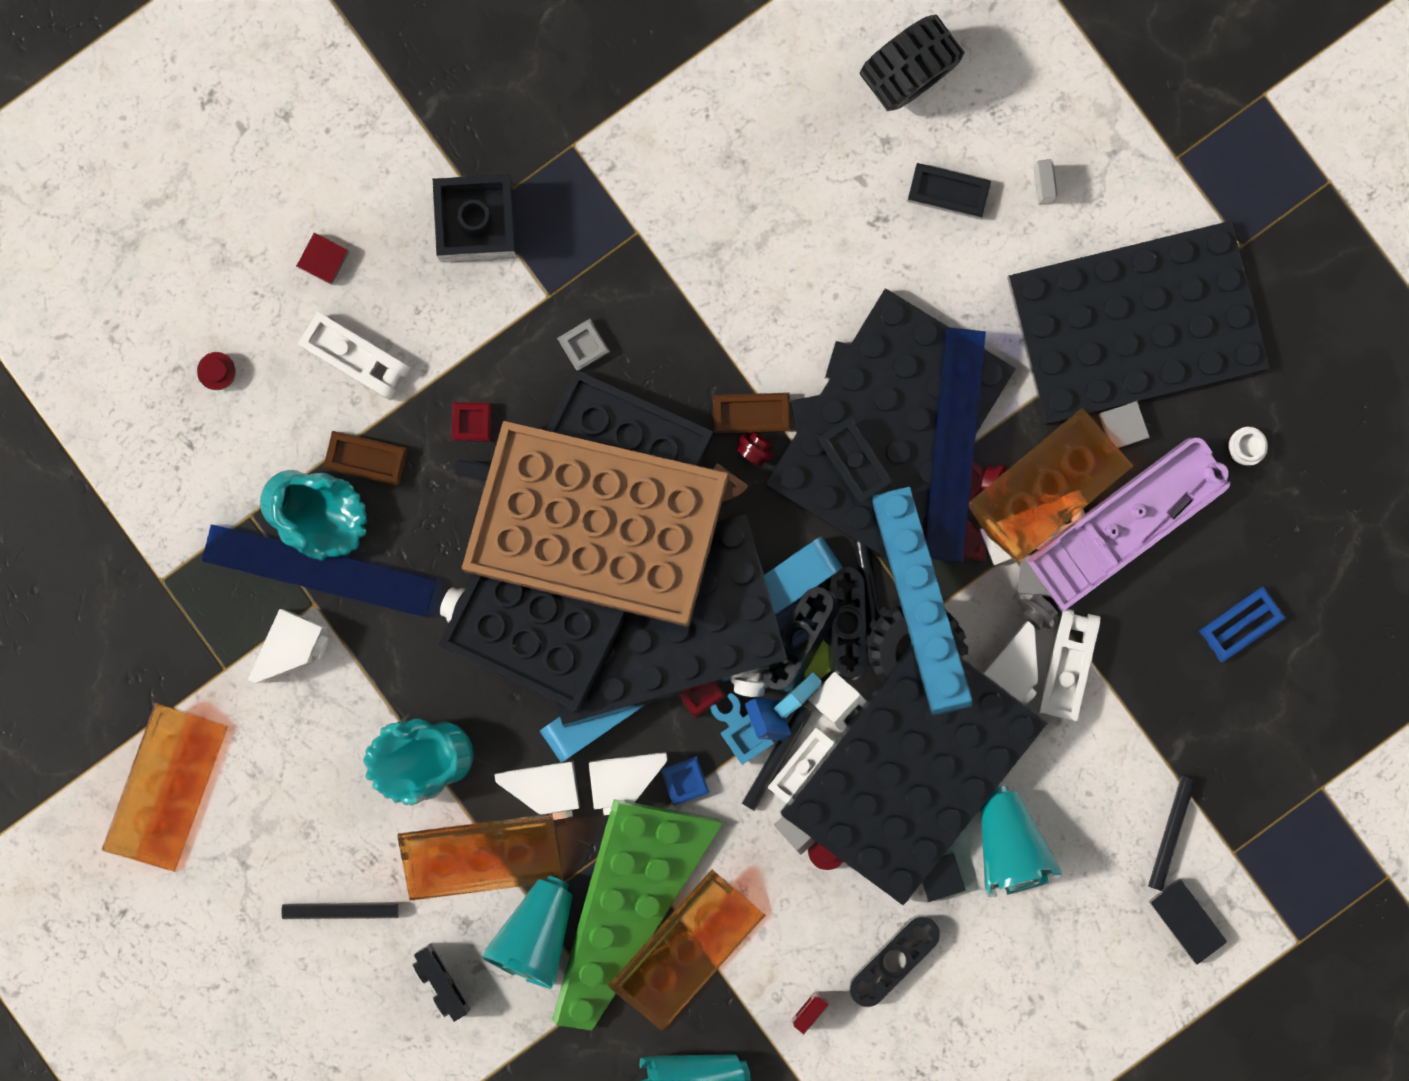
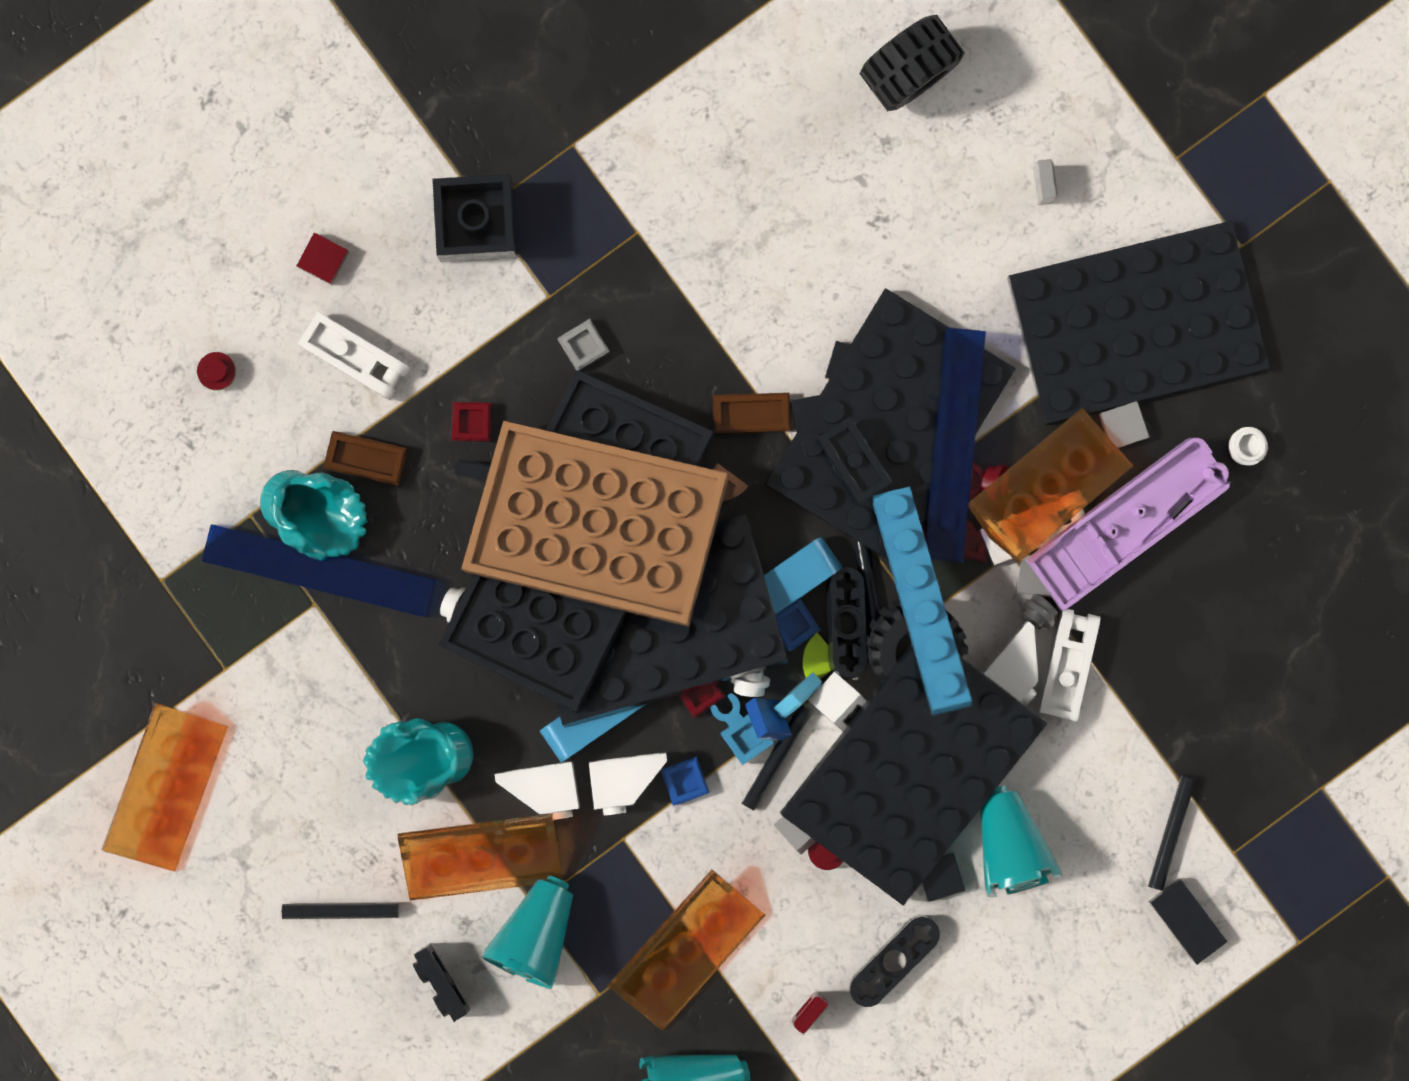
white slope [248,609,329,683] -> none
bright green wing [552,799,723,1030] -> none
dark red plate [737,432,774,466] -> none
black beam [762,587,840,692] -> none
white plate [768,728,834,804] -> none
black tile [907,163,991,220] -> none
blue tile [1198,587,1285,662] -> none

